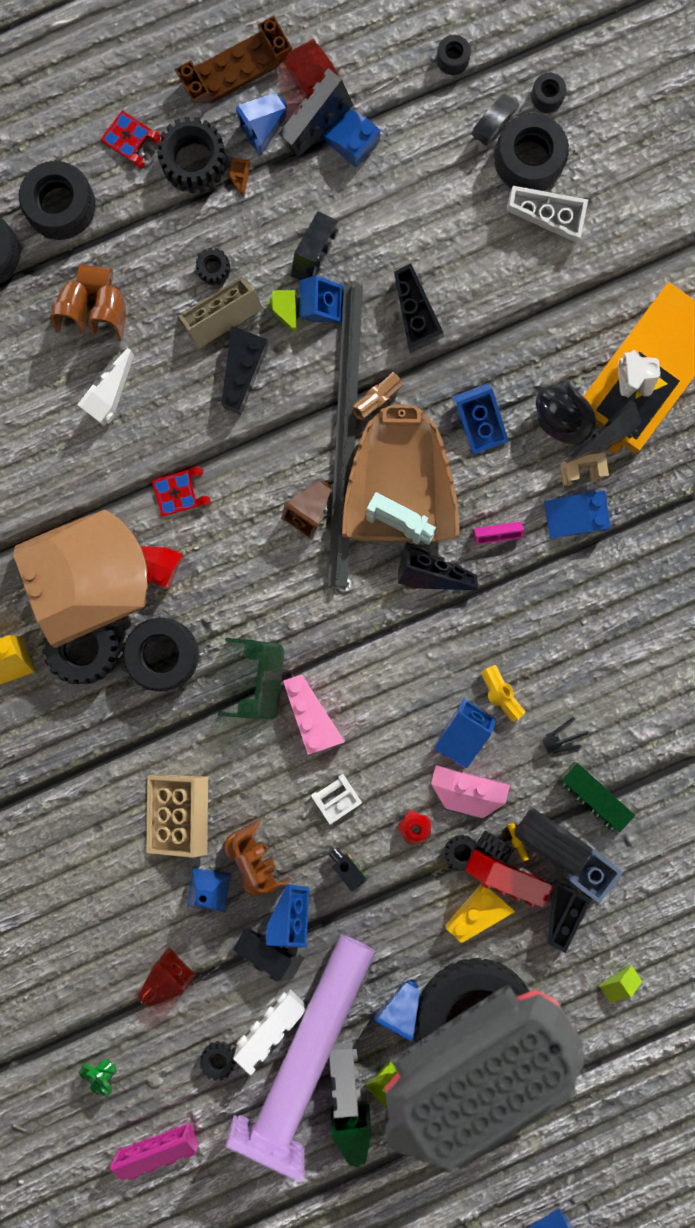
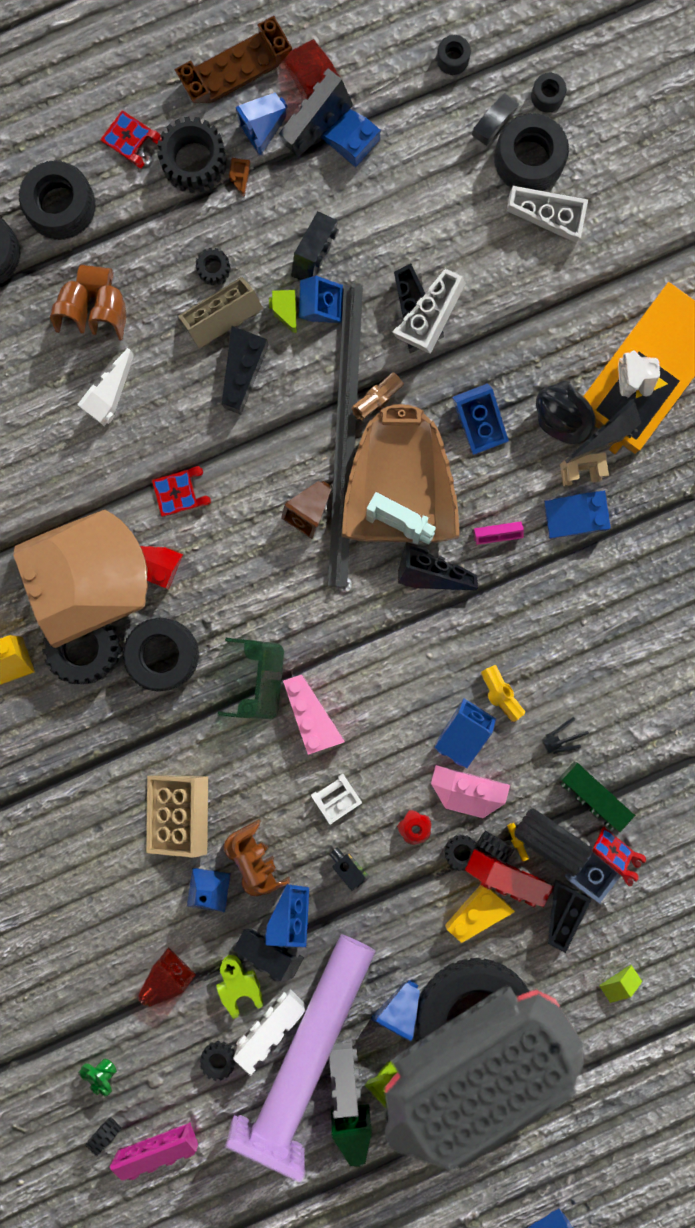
none -> black tyre [85,1116,122,1156]
none -> lime piece [216,955,264,1019]
none -> white wedge [393,269,466,354]
none -> red flag [592,827,646,887]

